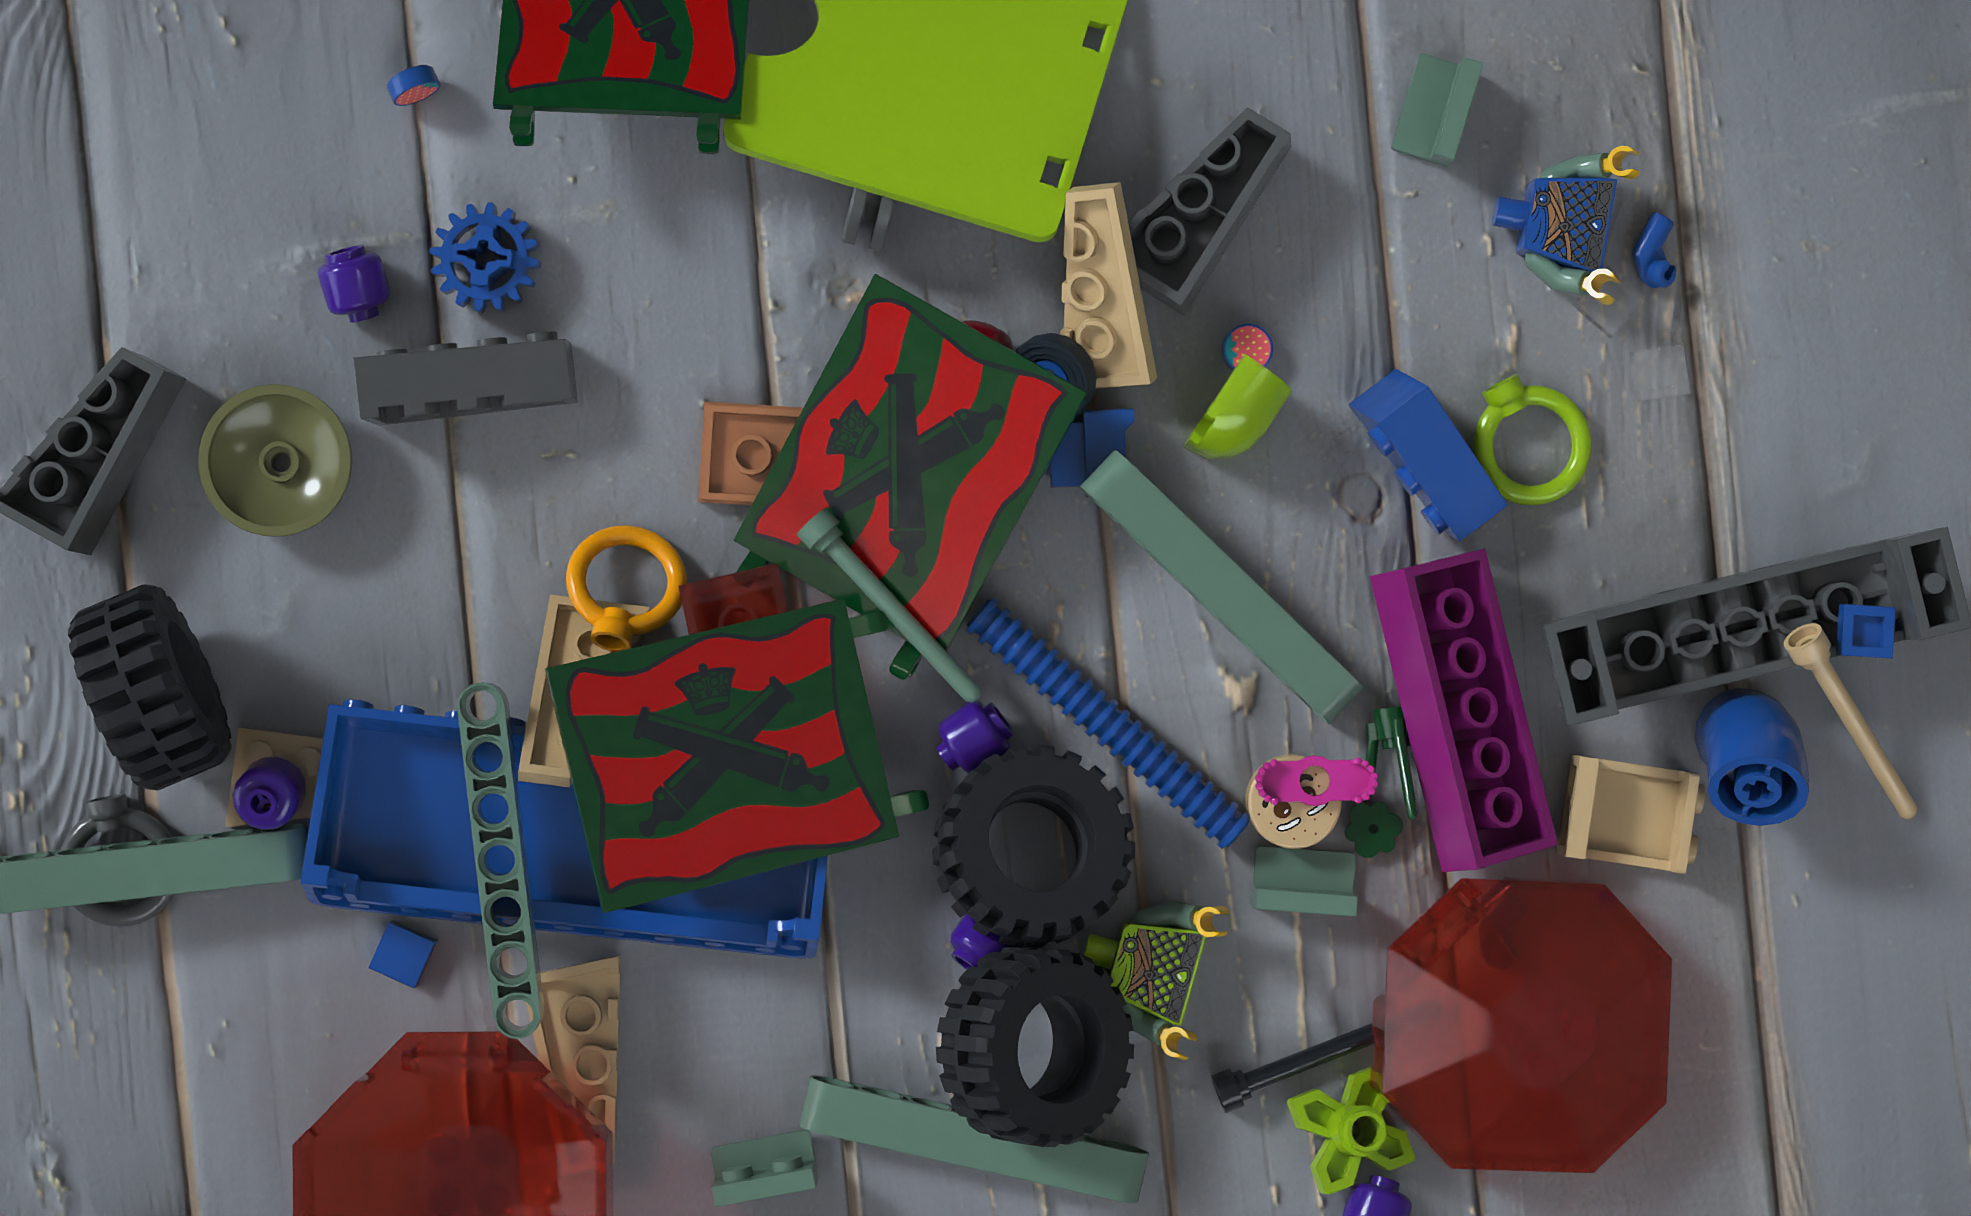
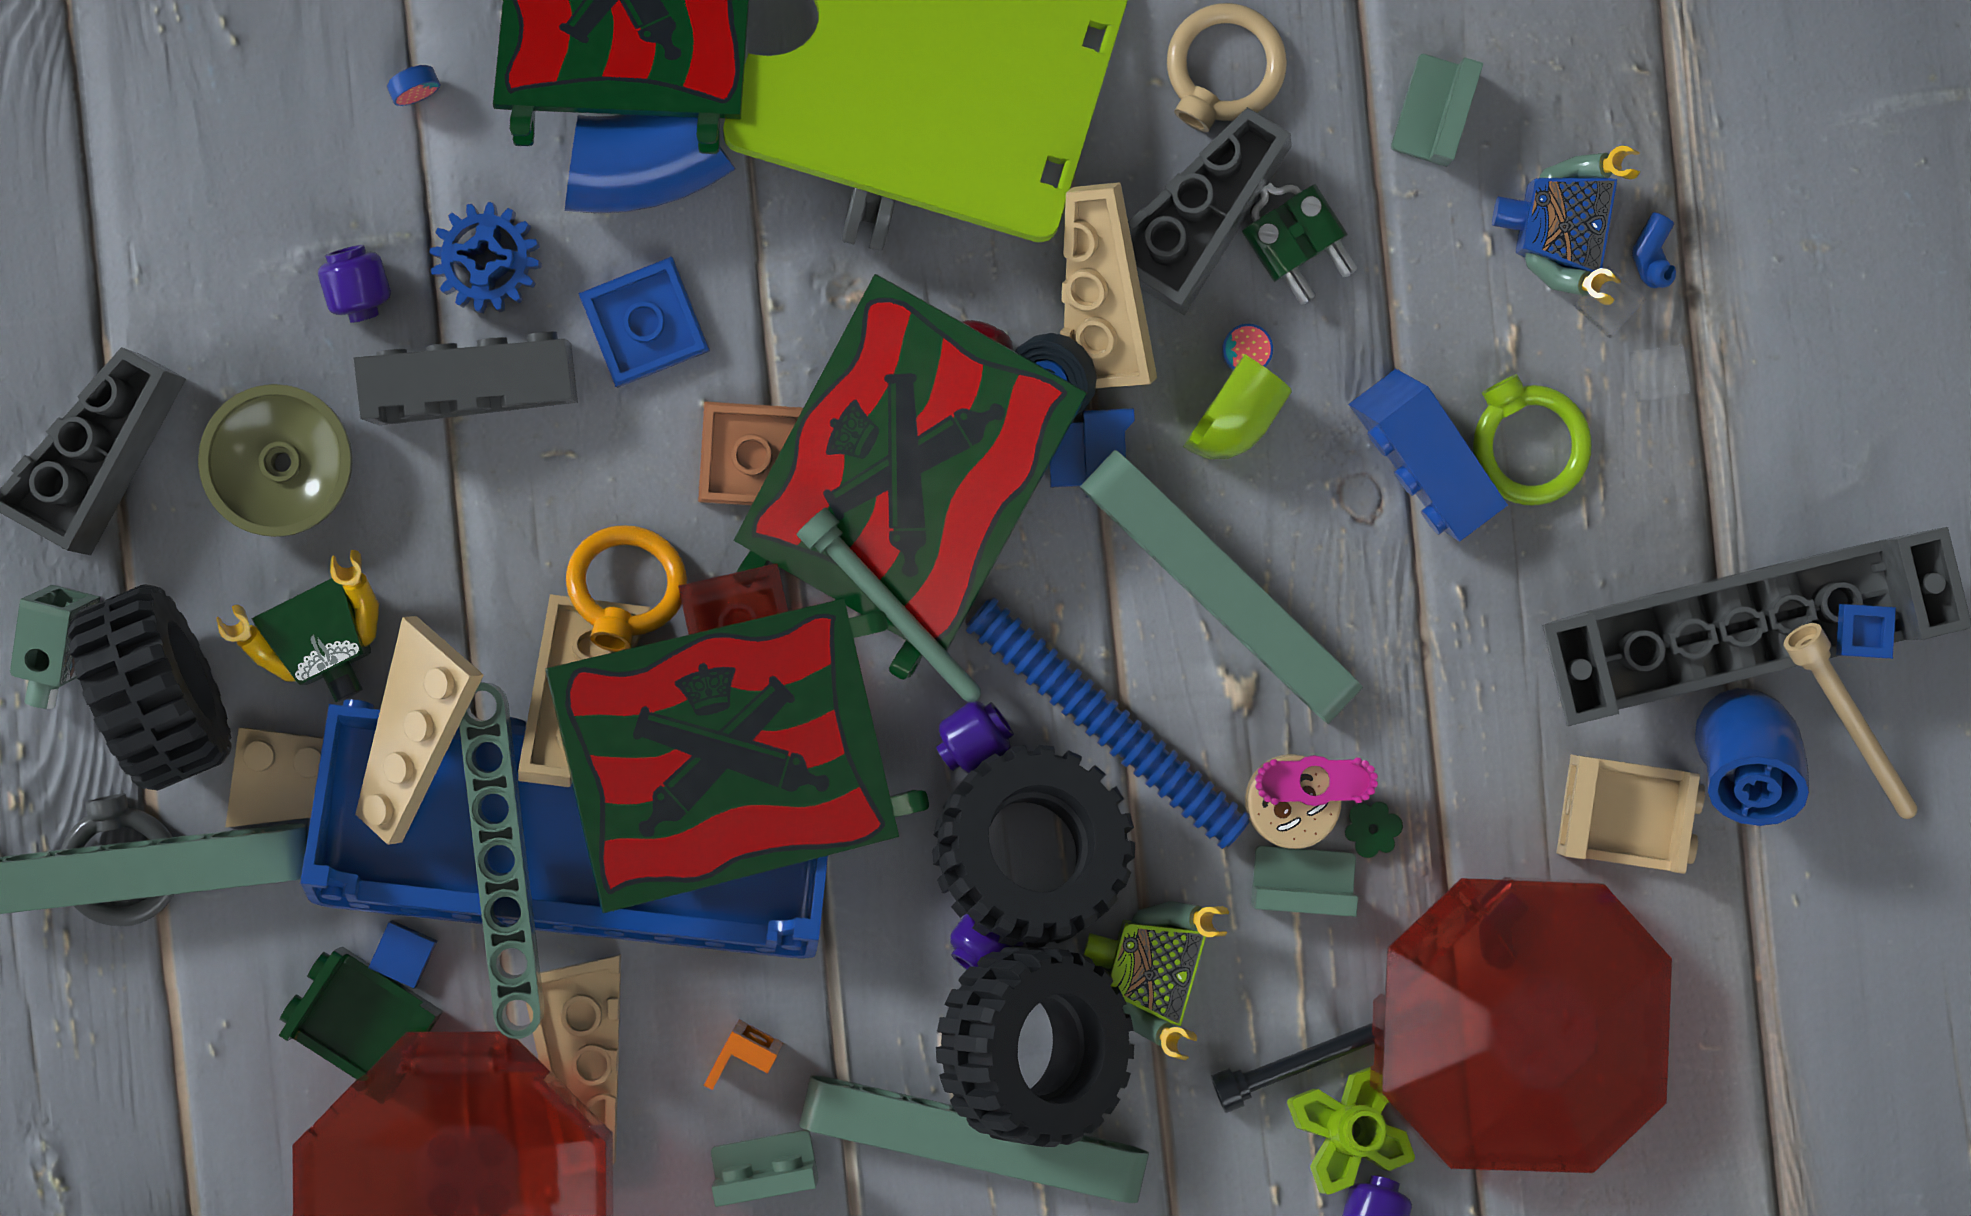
dark purple head [232,756,306,830] -> none
dark green plant [1365,706,1417,820] -> none
magenta brick [1369,548,1558,872] -> none
none -> sand green torso [10,585,100,709]
none -> torso [216,550,379,703]
none -> dark green panel [279,946,443,1102]
none -> tan wing [355,616,484,845]
none -> blue brick [565,114,736,214]
none -> blue tile [578,256,710,388]
none -> orange panel [703,1019,783,1090]
none -> tan piece [1167,3,1287,132]
none -> dark green piece [1242,183,1357,304]

